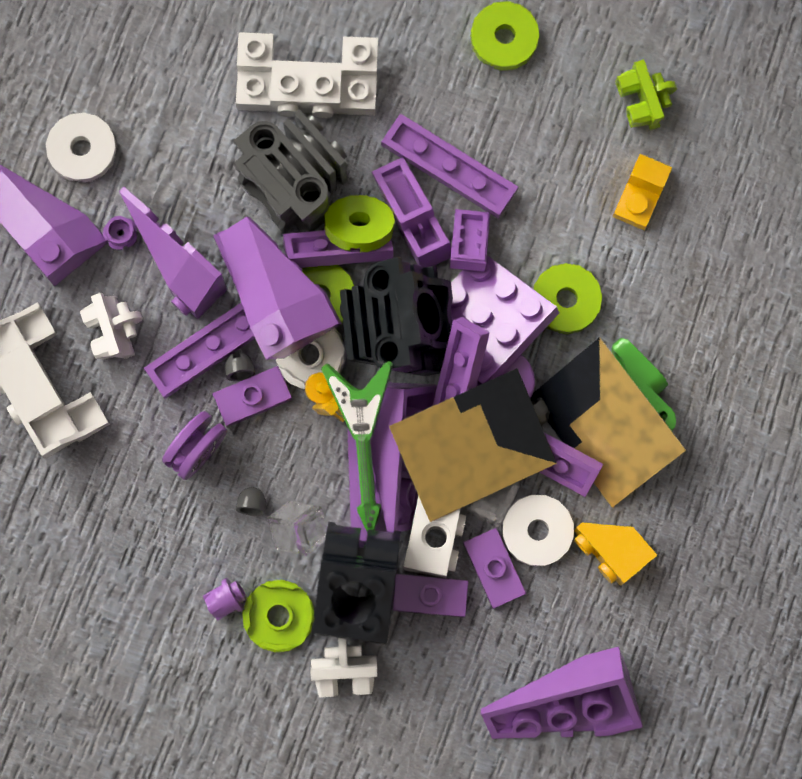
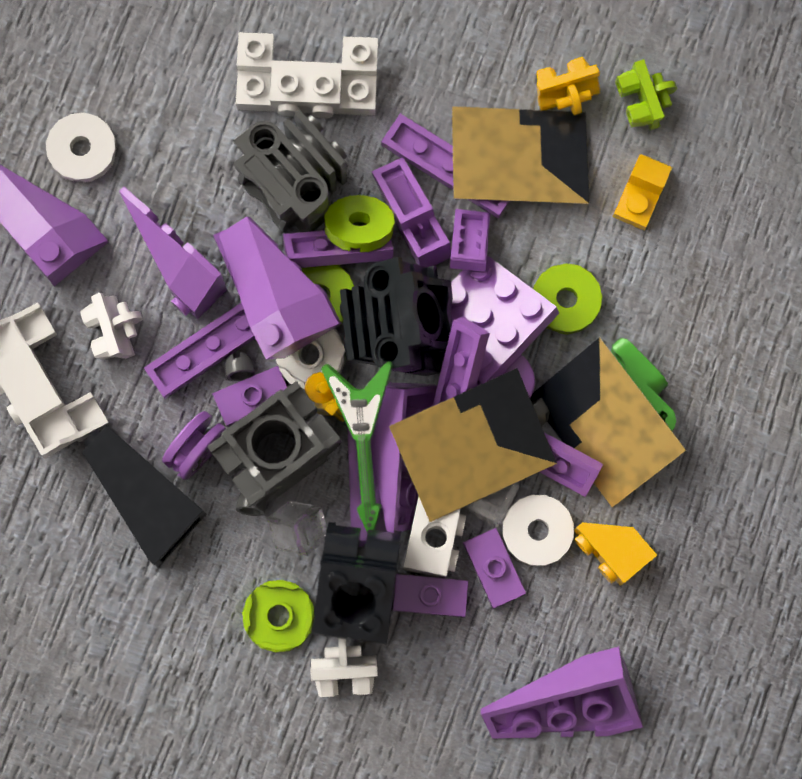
medium lavender plate [103,216,137,250] -> none
medium lavender hose [203,578,247,621] -> none
lime tile [470,1,539,71] -> none
none -> black slope [82,425,207,568]
none -> dark grey piece [207,381,341,508]
none -> pearl gold sticker [452,106,589,204]
none -> yellow hips [536,57,600,115]

